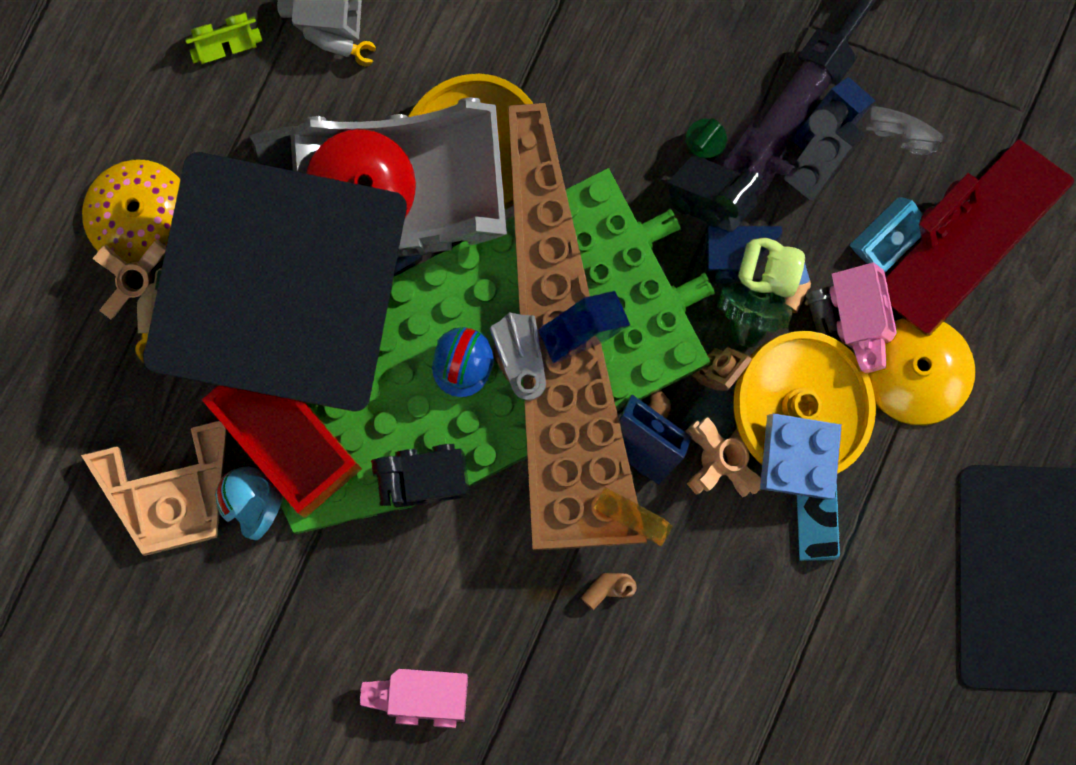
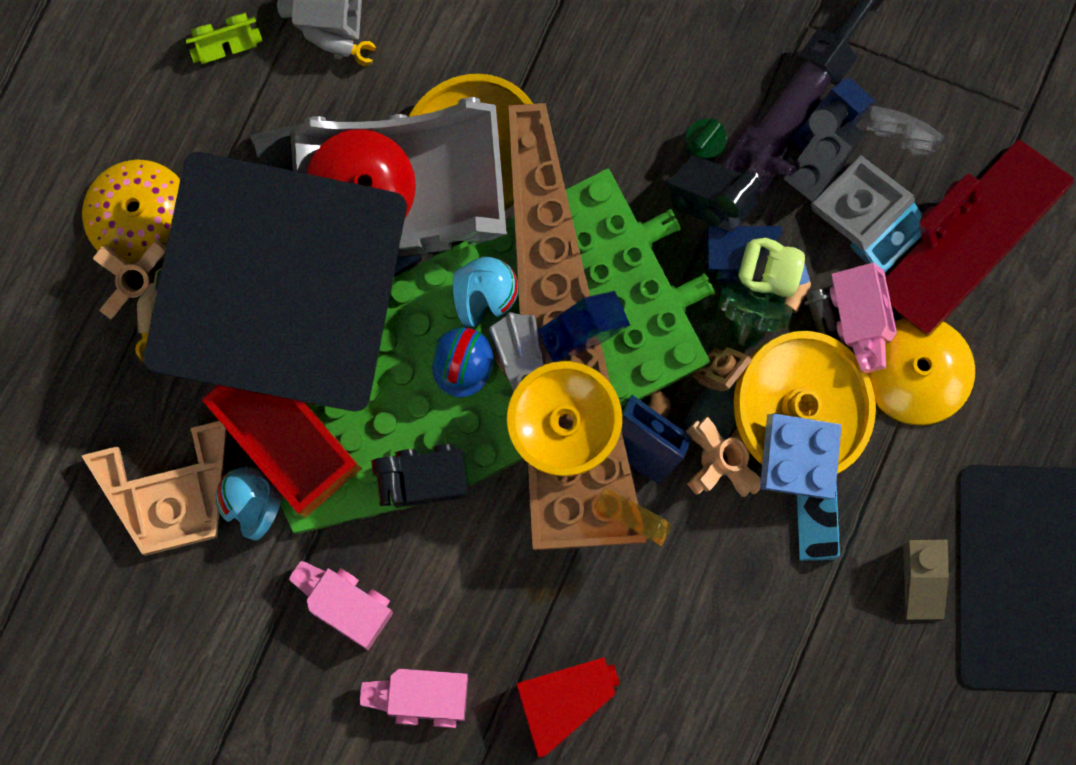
medium nougat arm [580,573,637,610] -> none
none -> bright pink hinge [289,561,393,651]
none -> medium azure helmet [453,256,518,327]
none -> yellow dish [507,361,622,476]
none -> red slope [517,657,620,759]
none -> light grey tile [810,155,915,251]
none -> dark tan slope [903,540,949,620]

